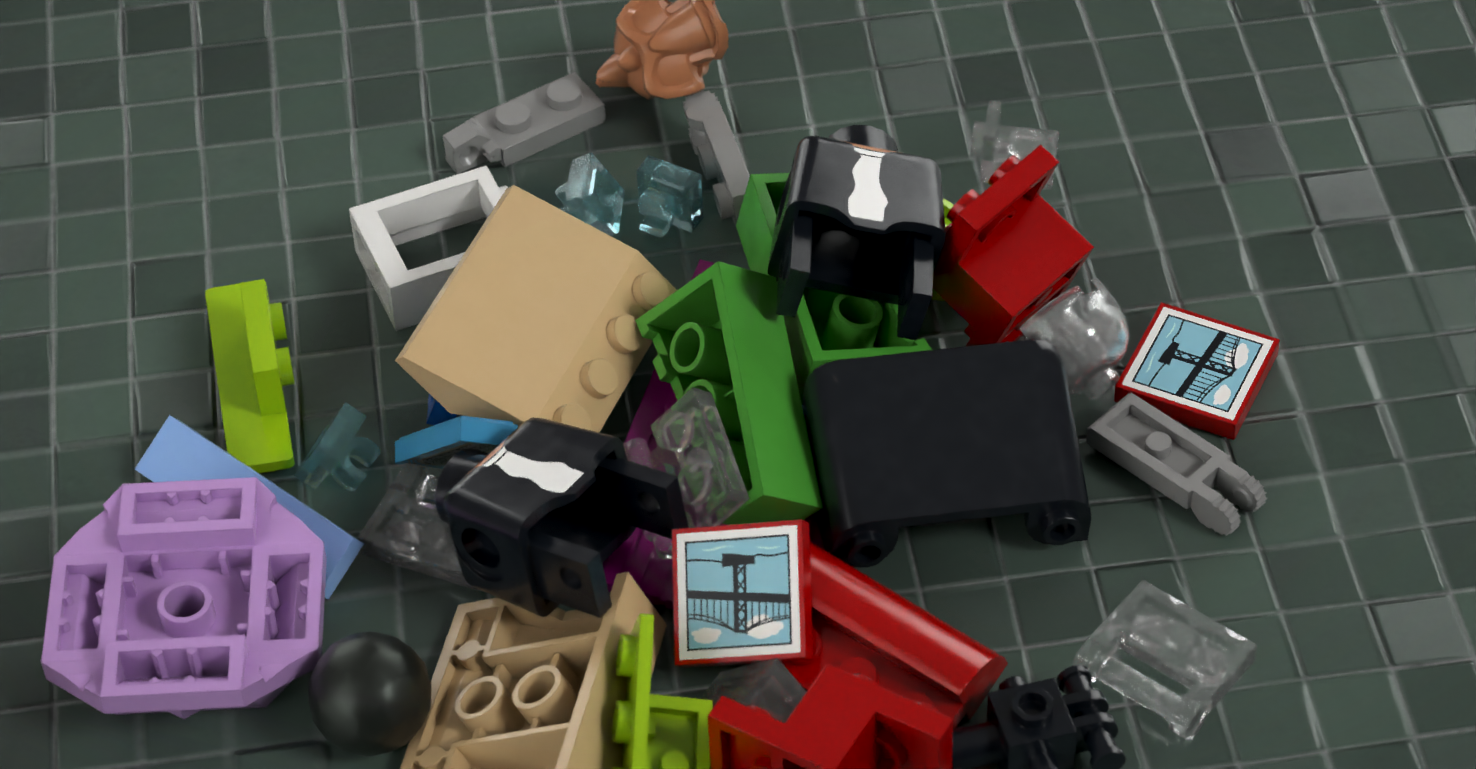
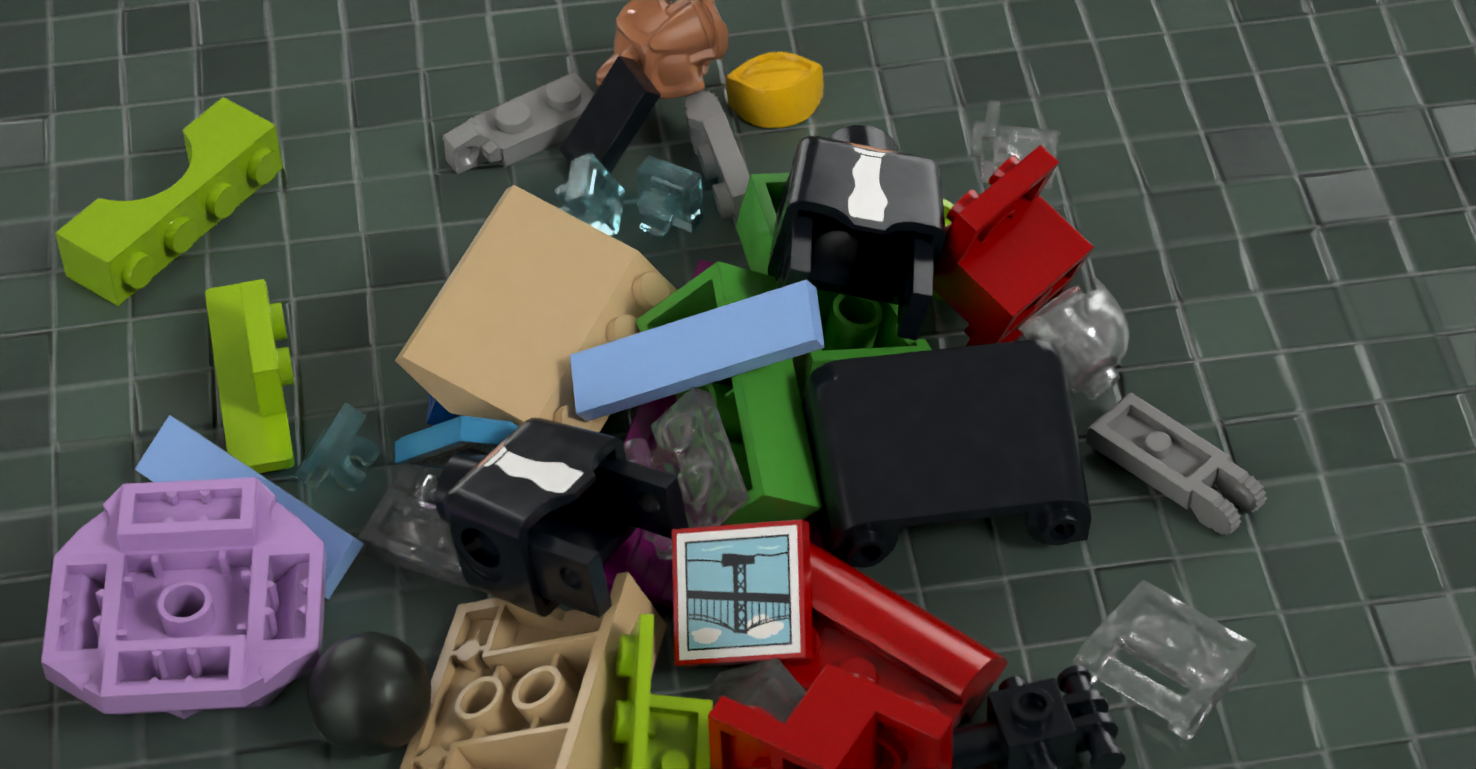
white window [349,165,508,331] -> none
tile [1114,302,1280,440] -> none
none -> lime arch [55,97,283,306]
none -> black tile [559,56,661,189]
none -> light blue tile [570,279,825,421]
none -> yellow hat [725,52,824,128]

